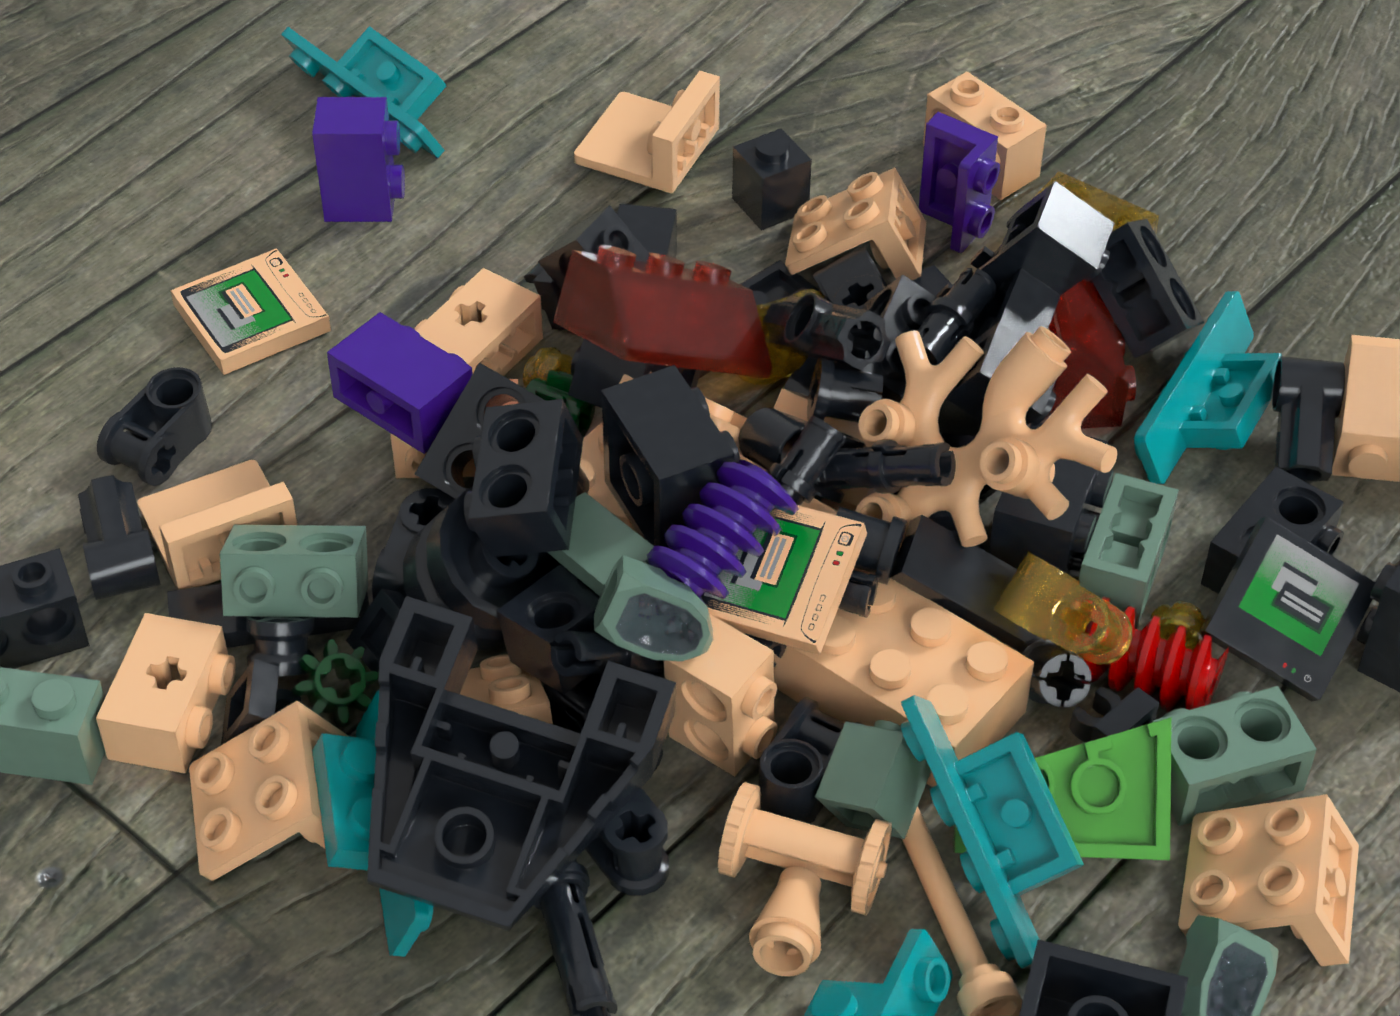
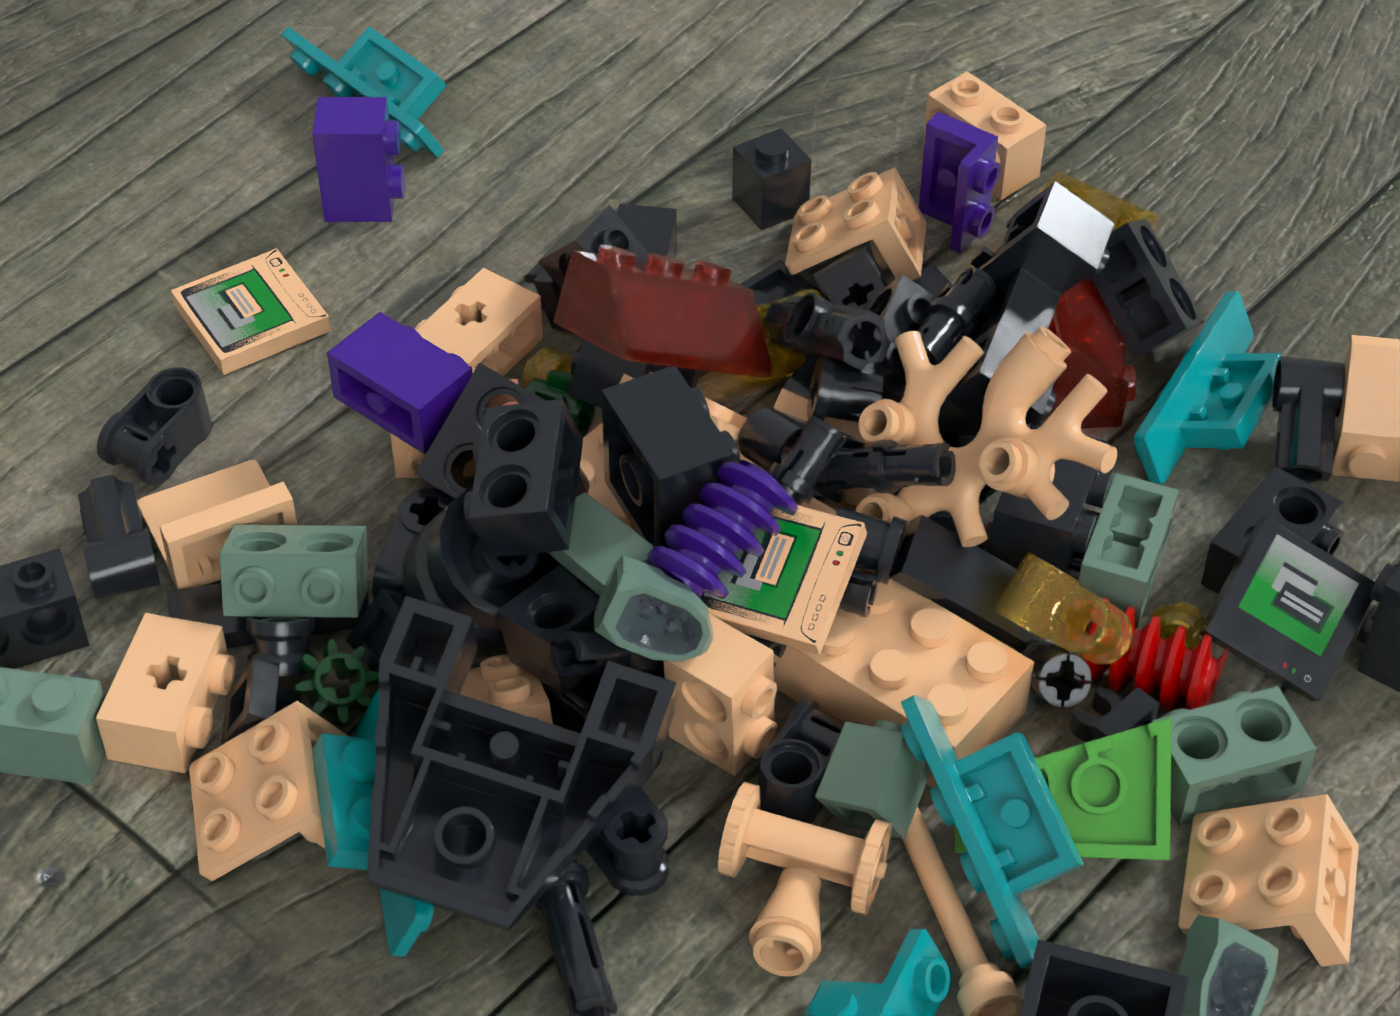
light nougat bracket [574,71,720,194] -> none

